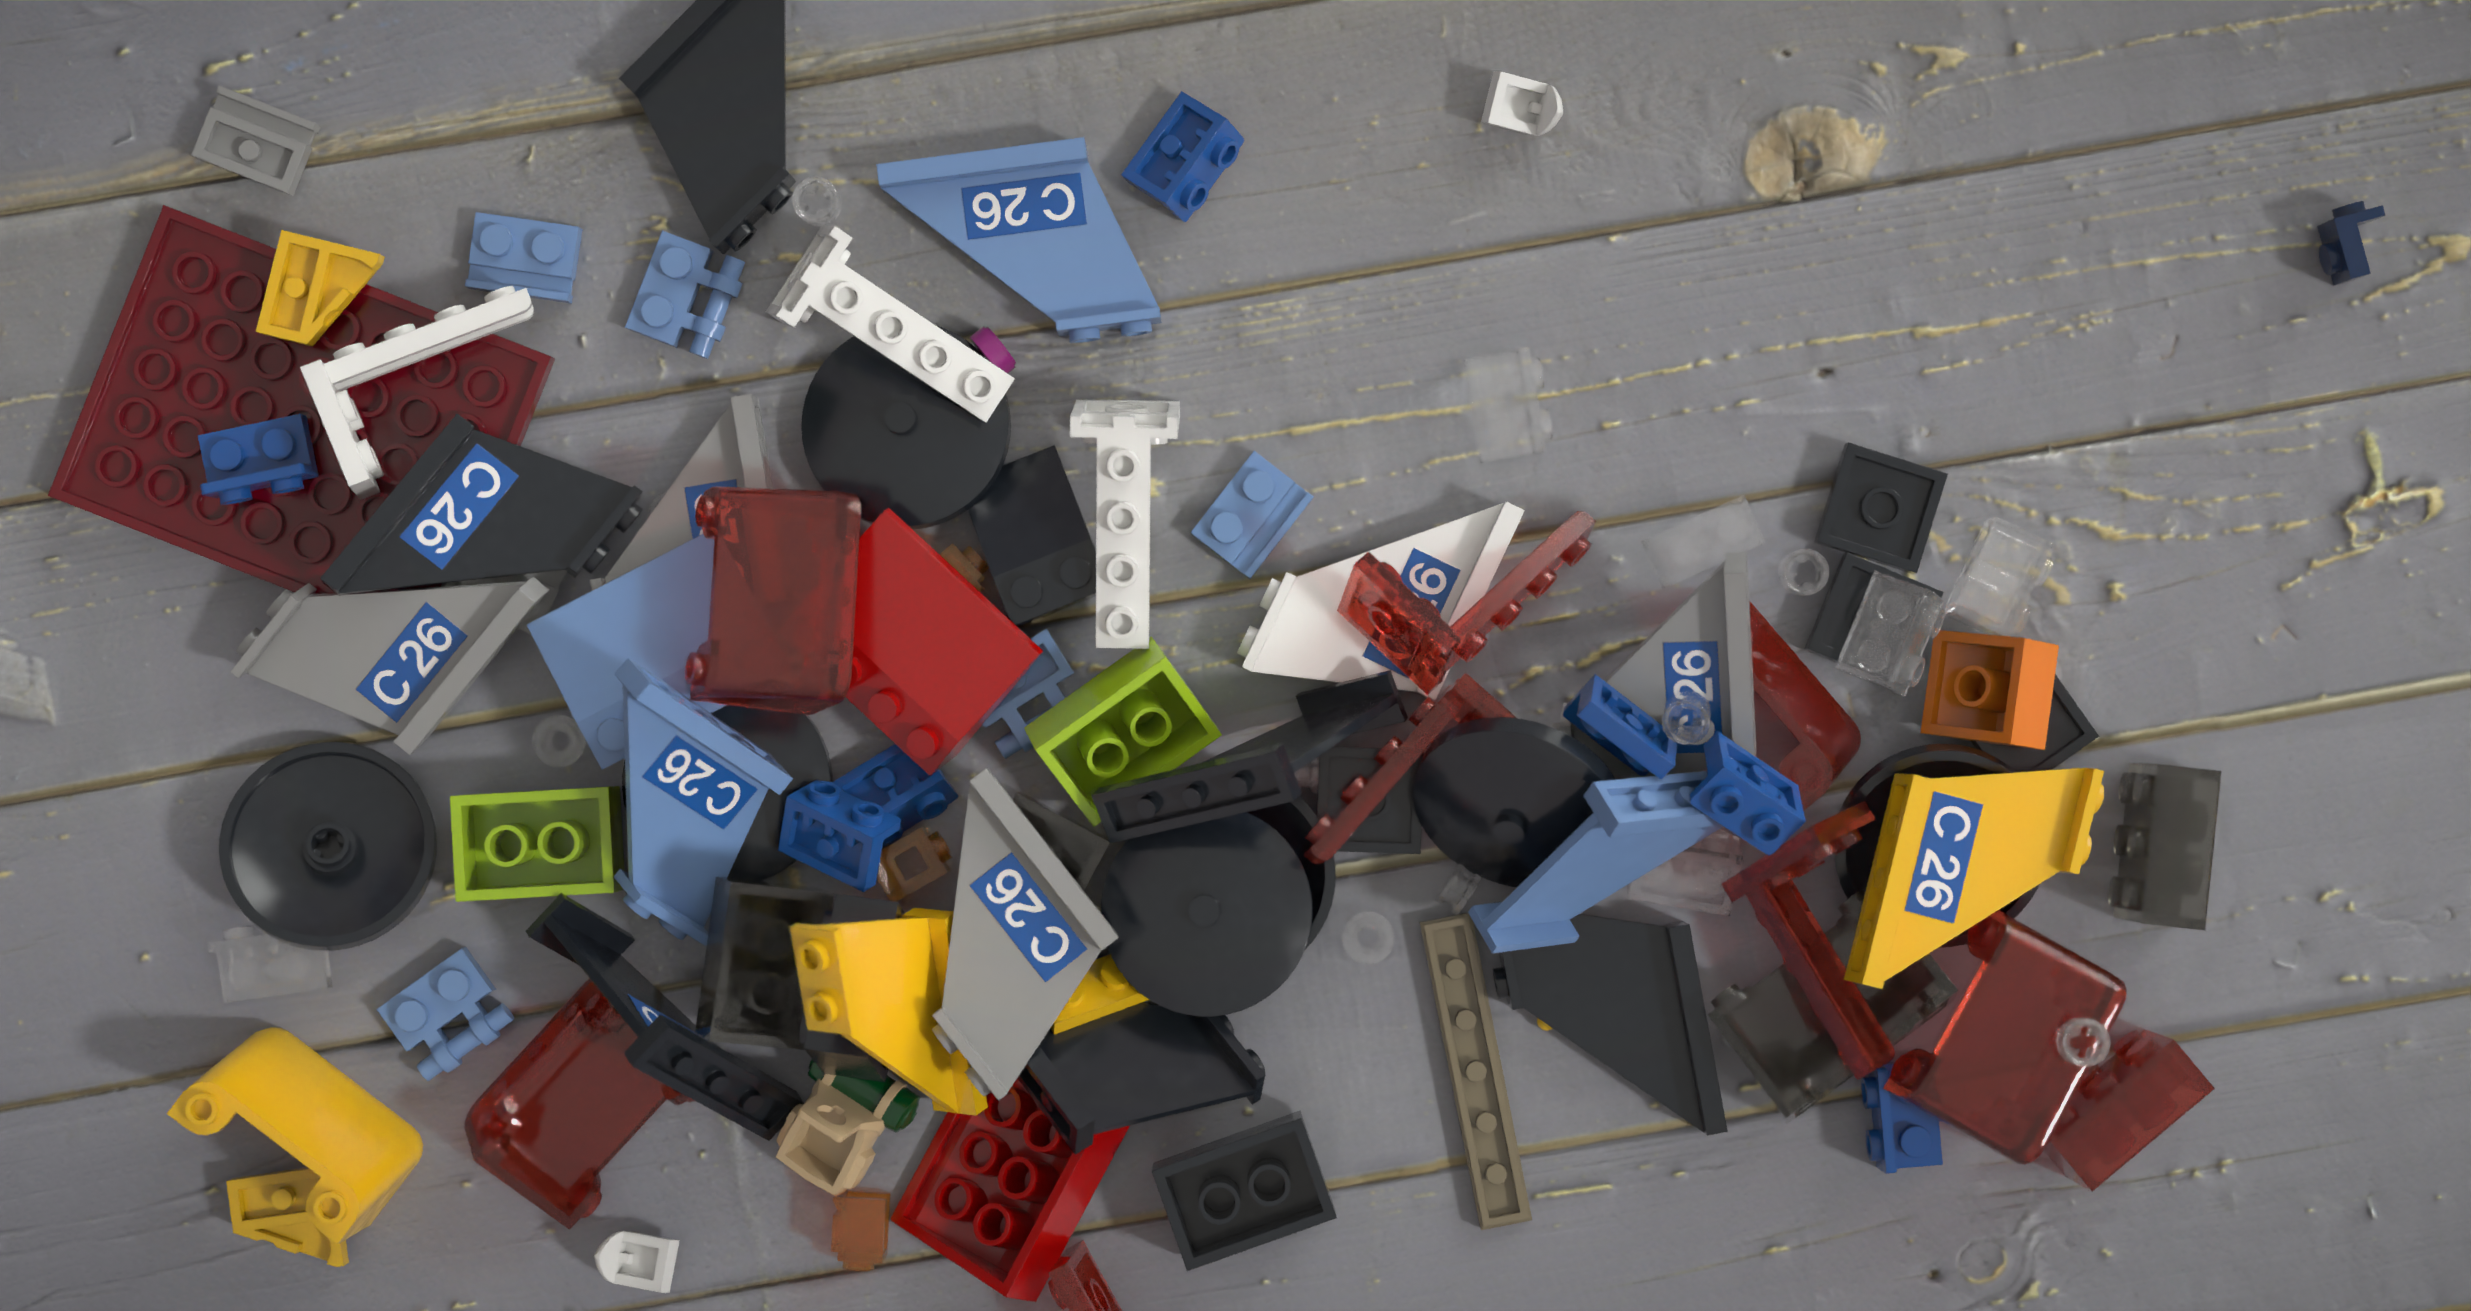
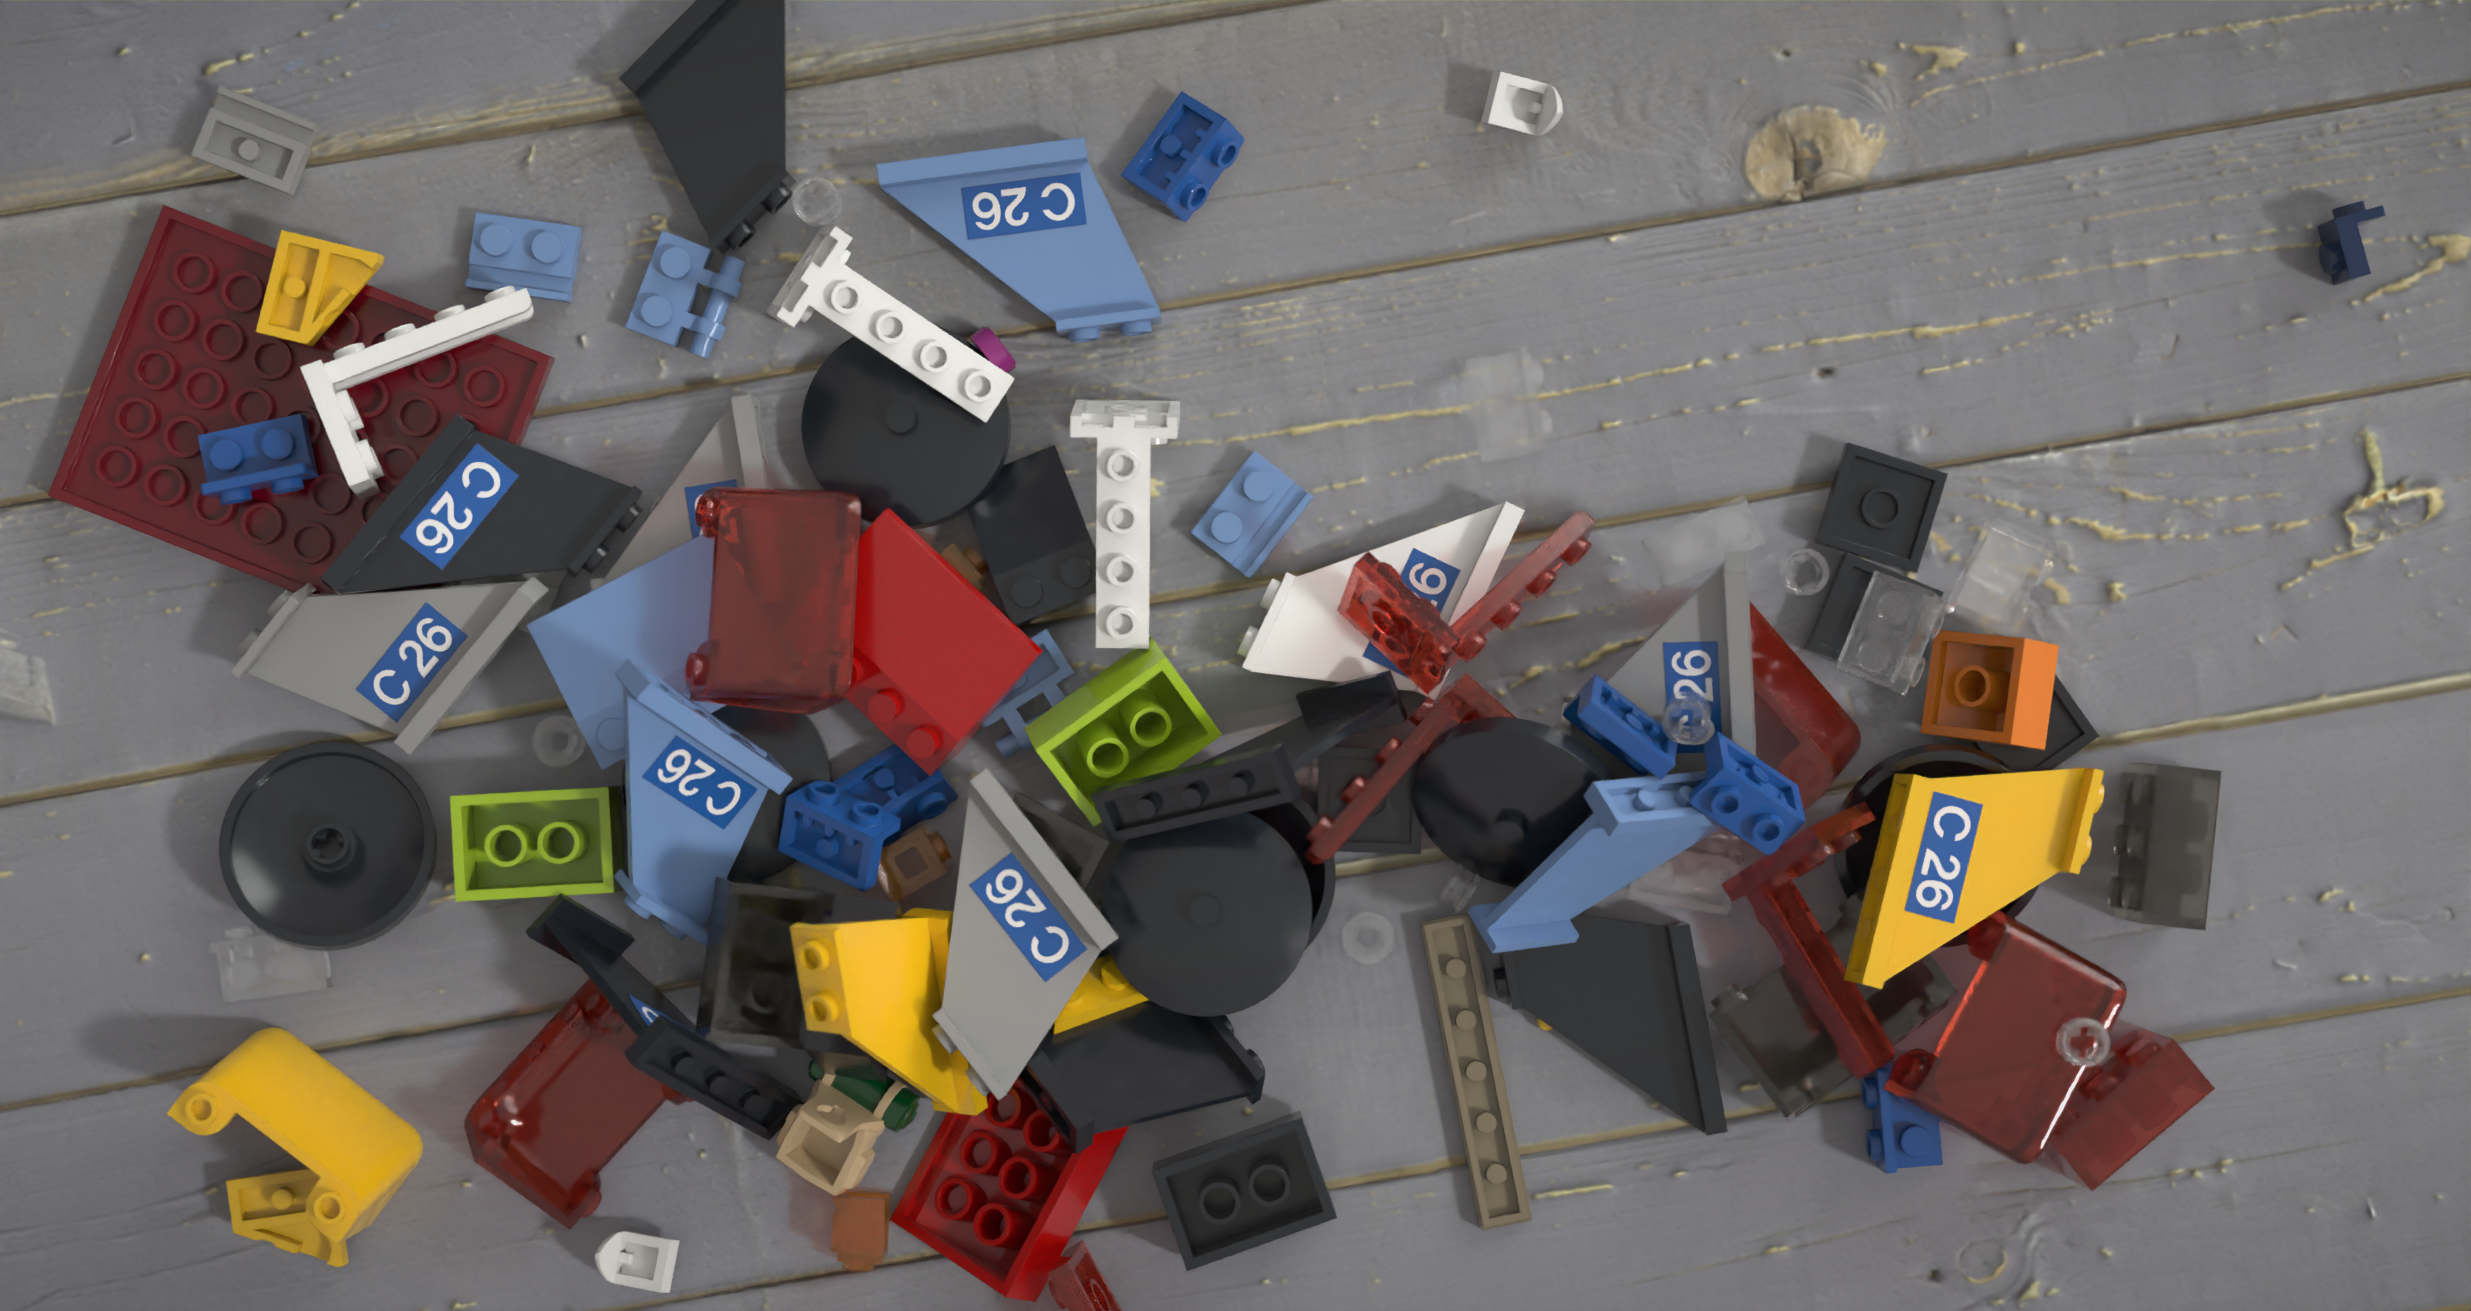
medium blue plate [377,947,514,1081] -> none

